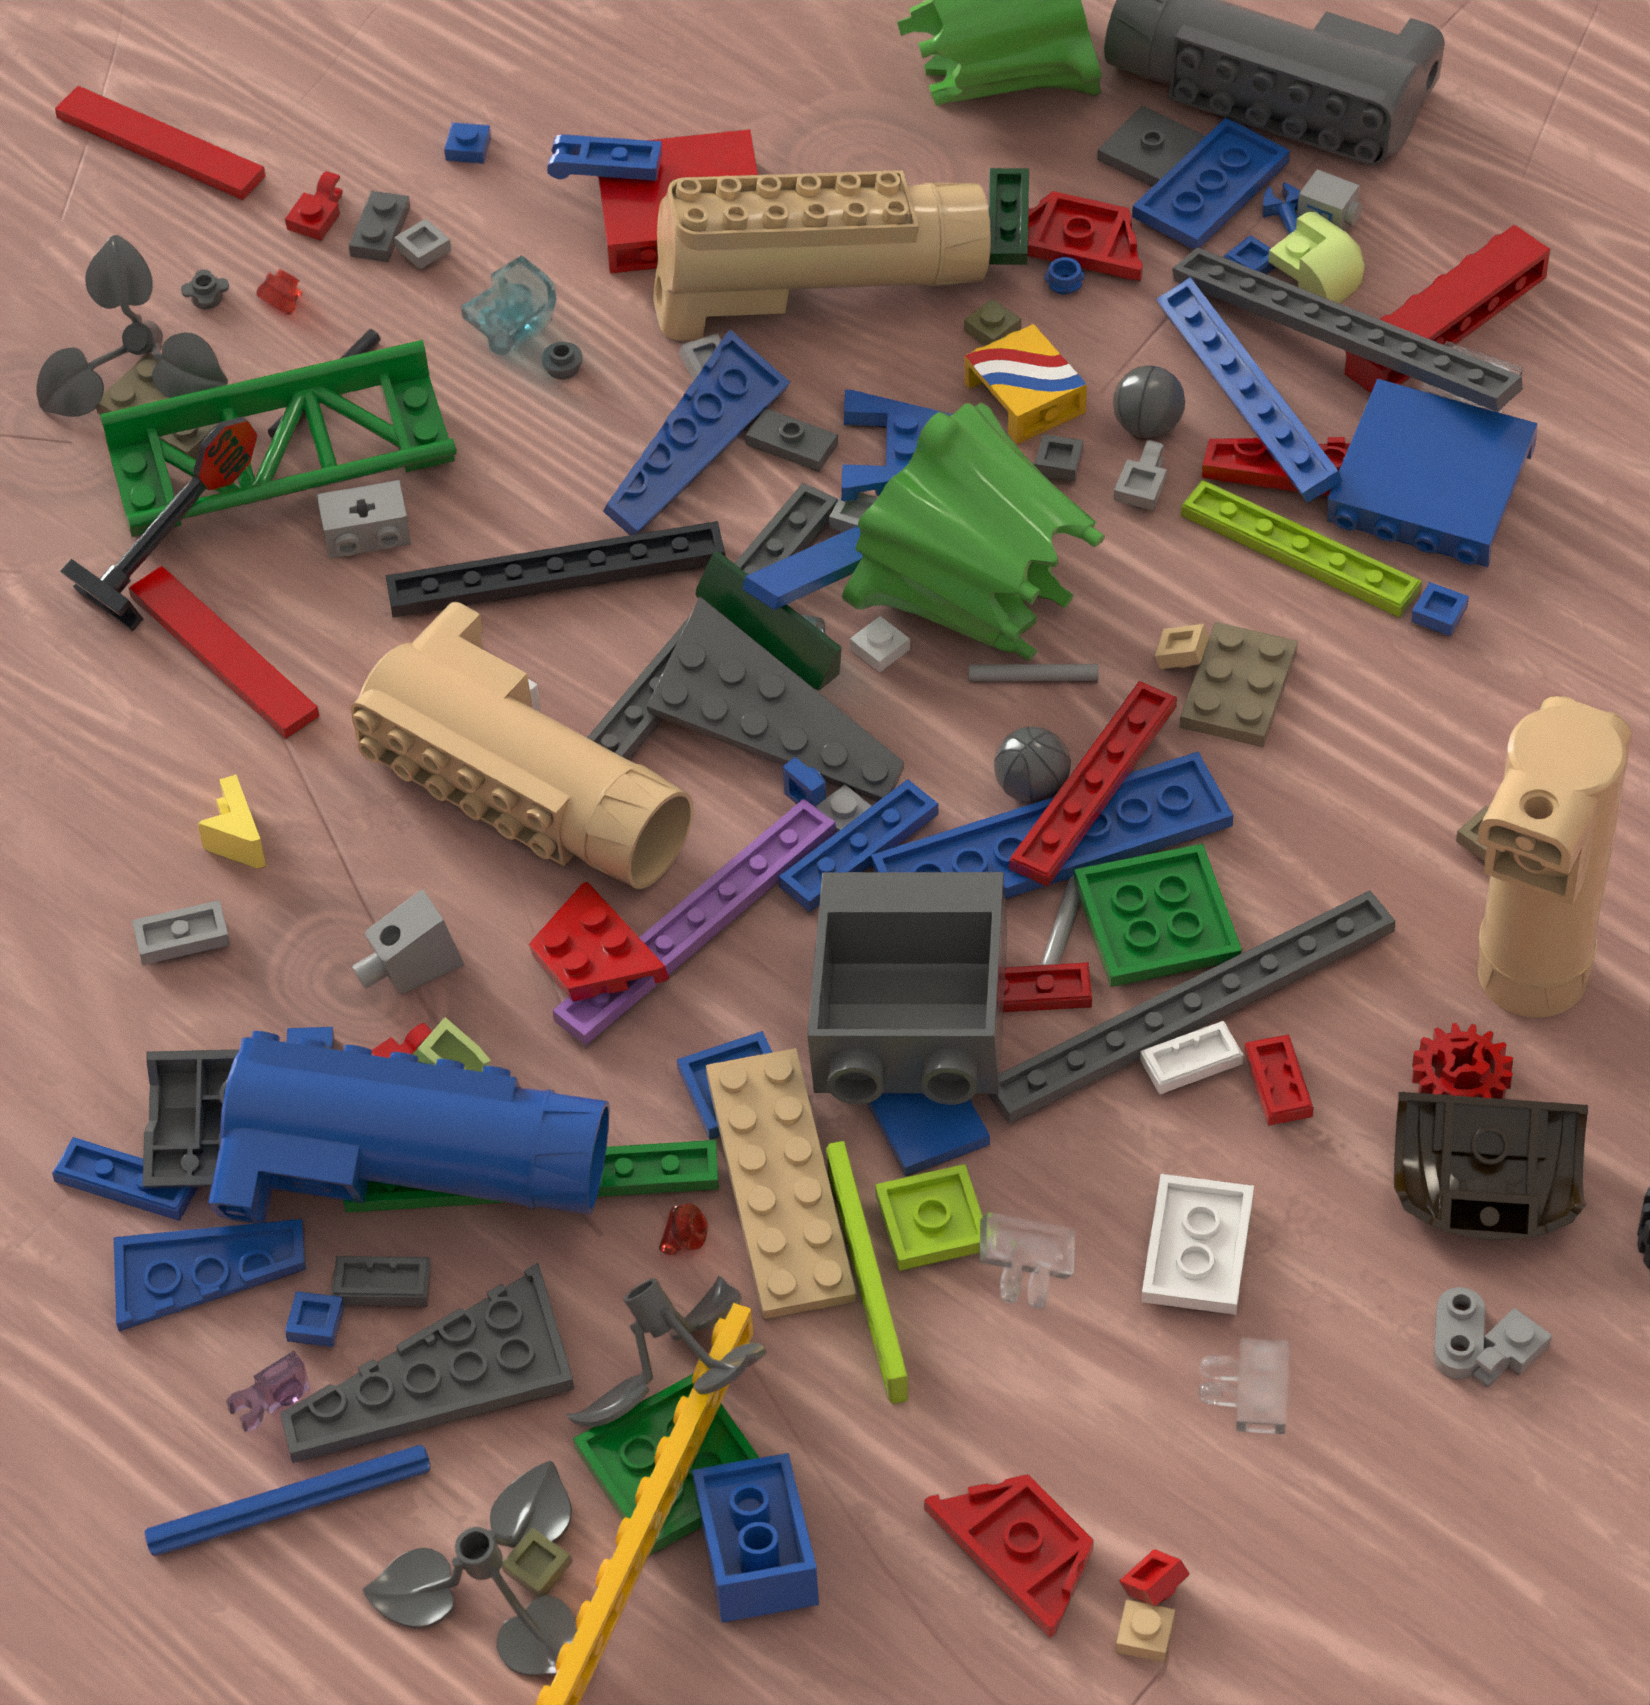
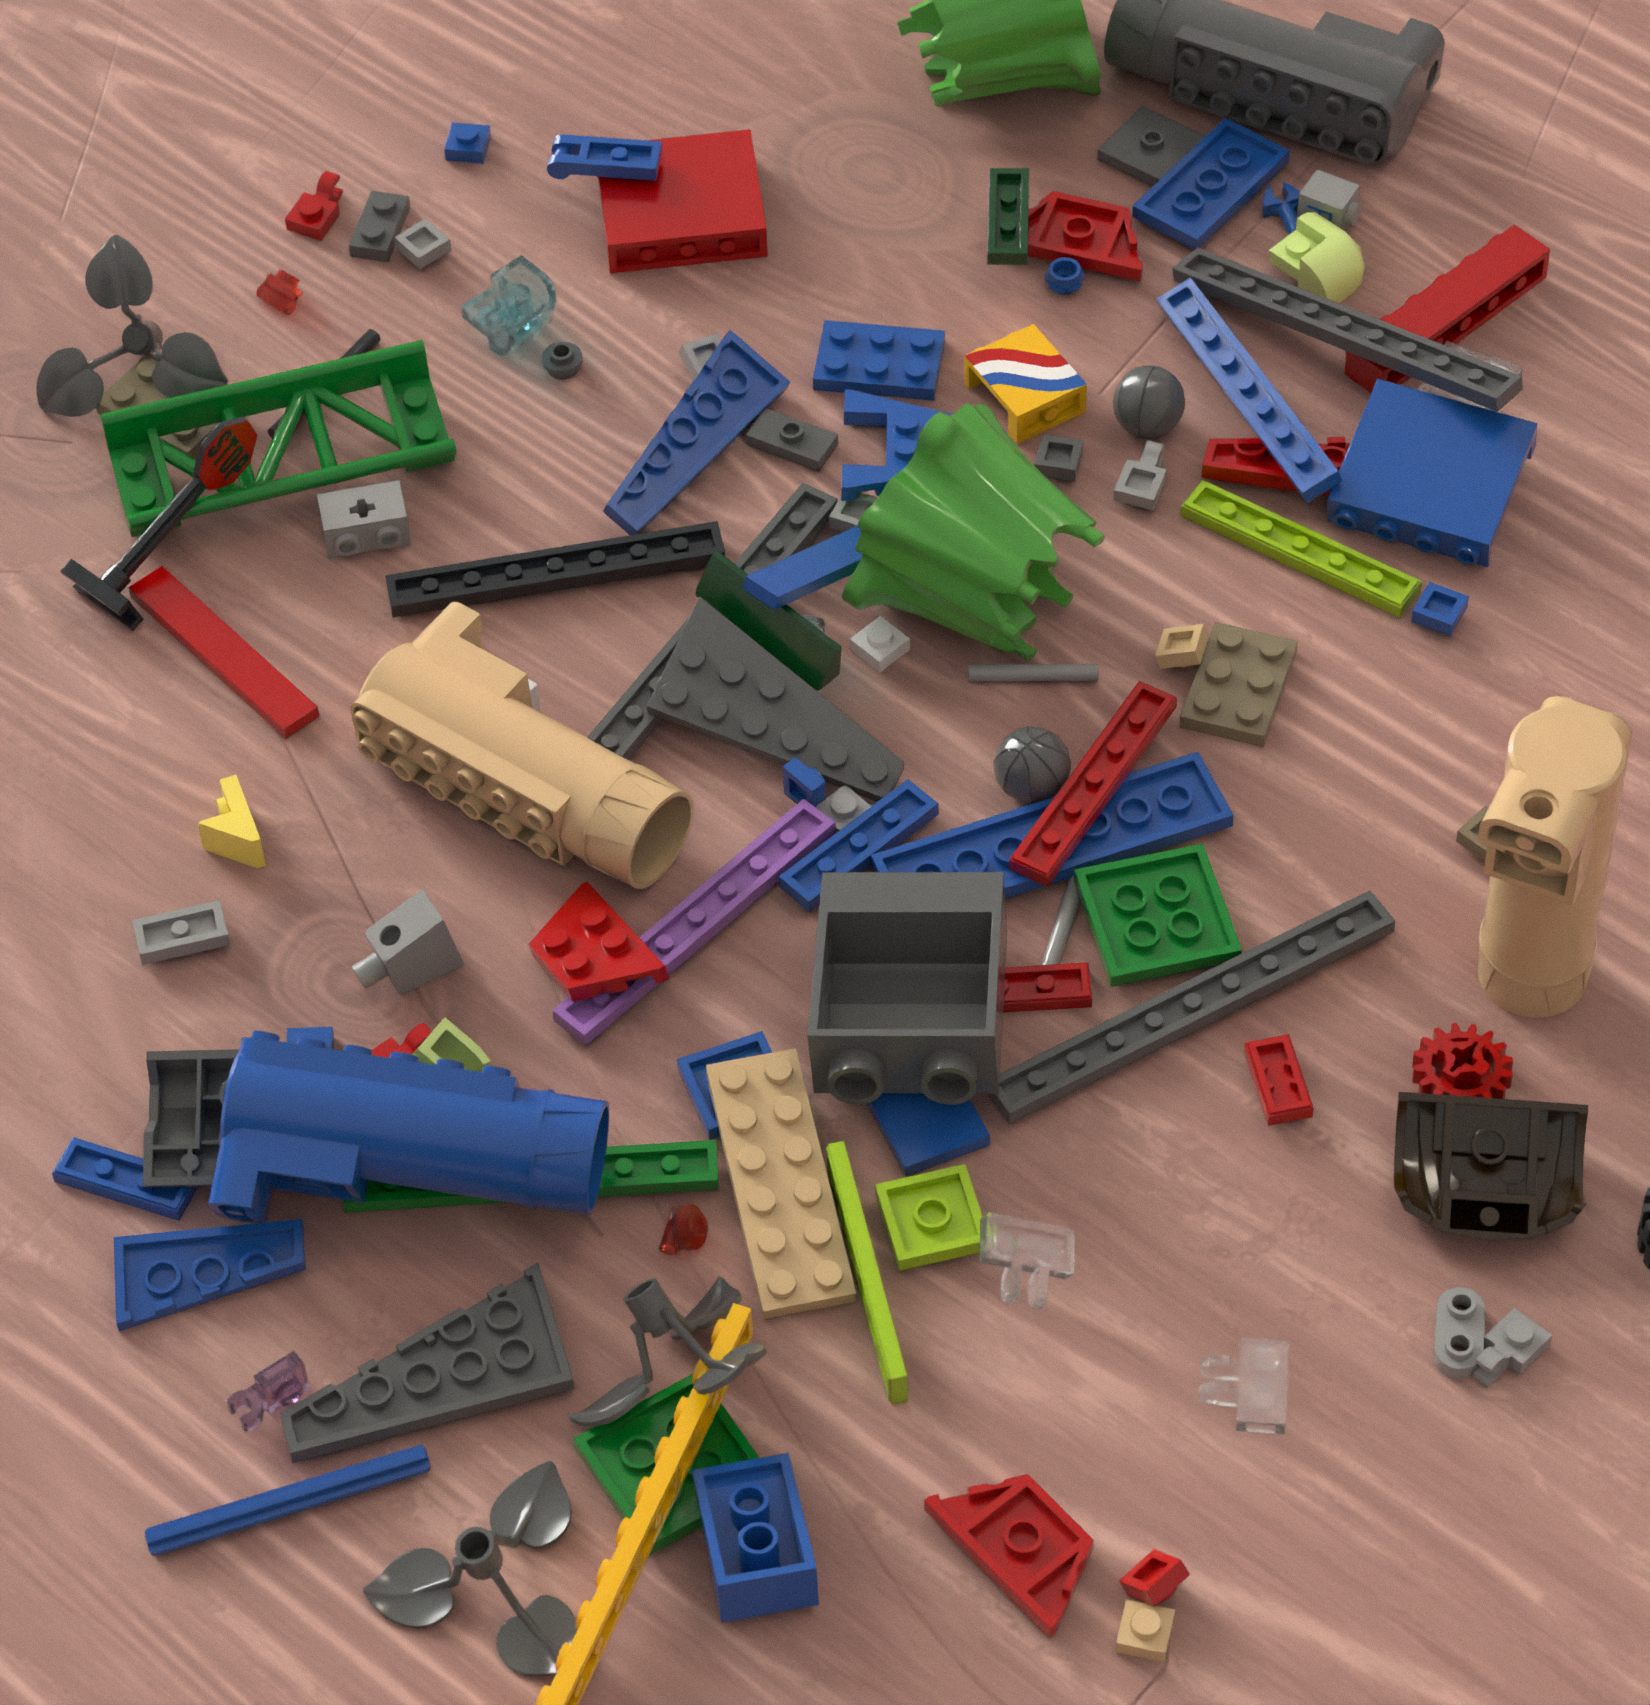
red tile [55,85,266,200] -> none
dark grey plate [181,269,229,309] -> none
blue plate [285,1291,344,1347] -> none
dark grey plate [331,1256,432,1306] -> none
olive plate [502,1527,572,1597] -> none
tan piece [653,170,991,341] -> none
olive plate [964,299,1021,346] -> none
white plate [1140,1021,1243,1095] -> none
white plate [1141,1174,1254,1315] -> none
blue tile [1224,235,1276,275] -> none
none -> blue plate [813,320,945,401]

